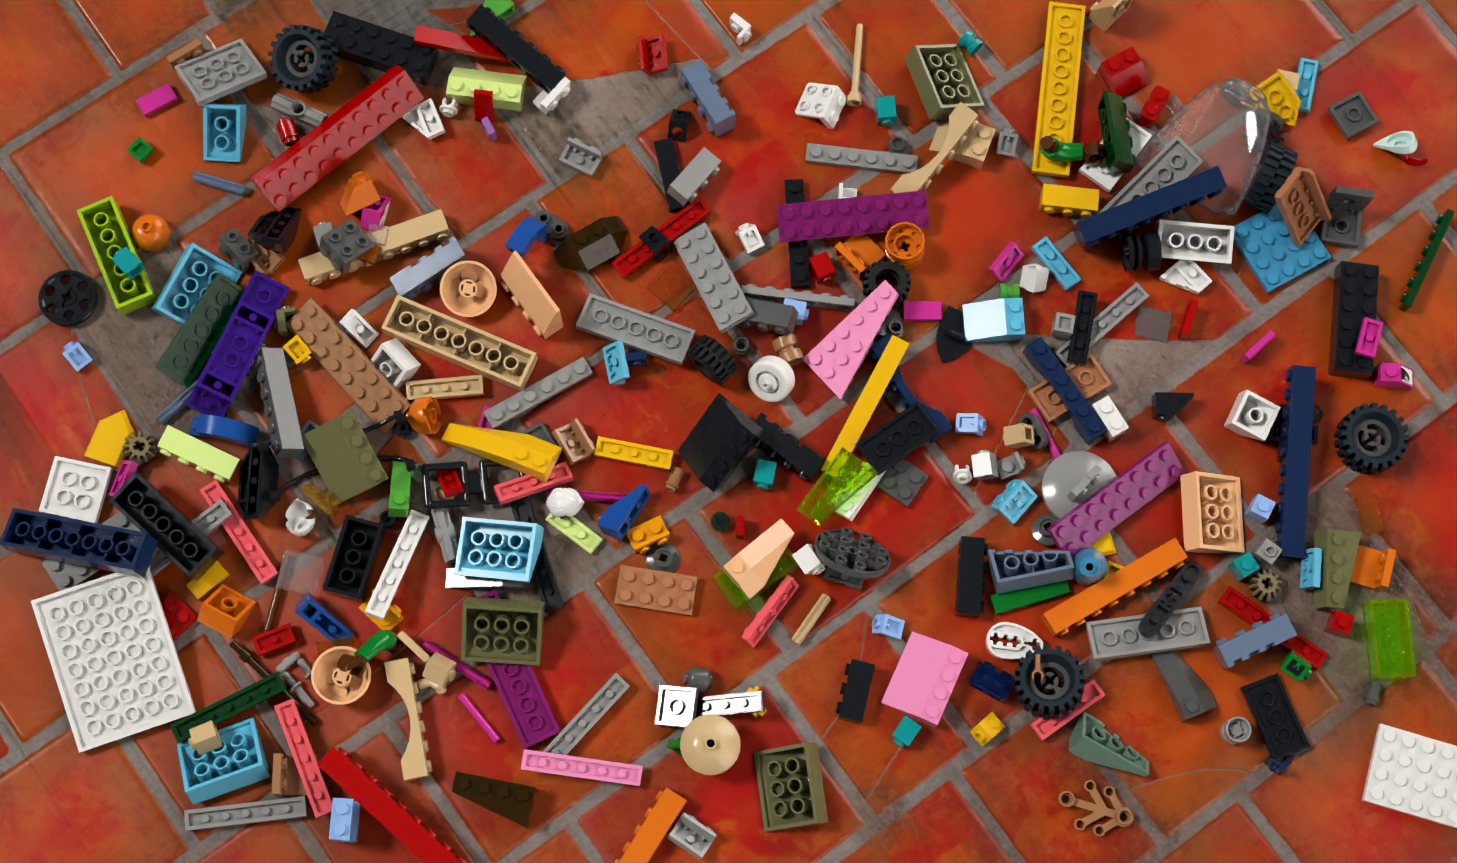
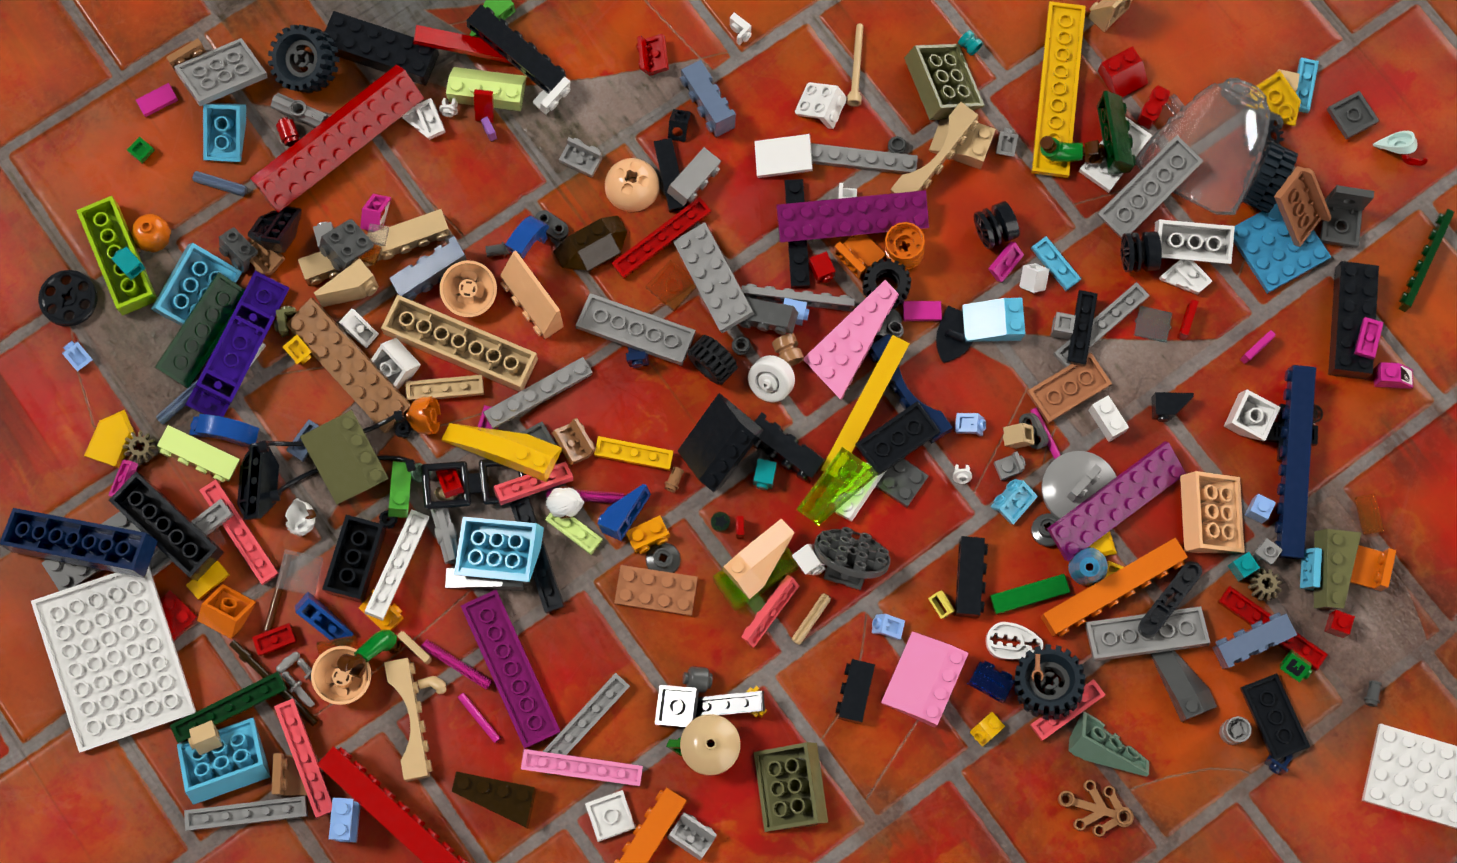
white plate [39,456,113,523] -> none
brick [254,347,304,458] -> none
clear yellow plate [300,484,341,516] -> none
orange slope [340,171,381,216] -> none
tan brick [422,652,457,687] -> none
olive slope [461,597,545,666] -> none
medium azure bracket [602,341,630,385] -> none
black bracket [639,226,673,262] -> none
white bracket [735,223,765,253] -> none
teal brick [875,96,897,126] -> none
teal brick [891,715,922,748] -> none
brick [971,450,998,481] -> none
sand blue wedge [987,549,1074,594] -> none
bright green wheel [998,283,1020,299] -> none
dark blue arch [1023,336,1107,445] -> none
yellow brick [1039,183,1099,218] -> none
dark blue brick [1072,165,1227,249] -> none
black wheel [1334,403,1409,475] -> none
clear neon green brick [1362,598,1417,681] -> none
none -> tan slope [314,258,379,307]
none -> dark grey pin [485,242,510,258]
none -> white tile [585,790,636,842]
none -> light nougat piece [605,158,660,212]
none -> white tile [755,134,813,178]
none -> light yellow piece [928,590,955,619]
none -> black wheel [973,201,1020,249]

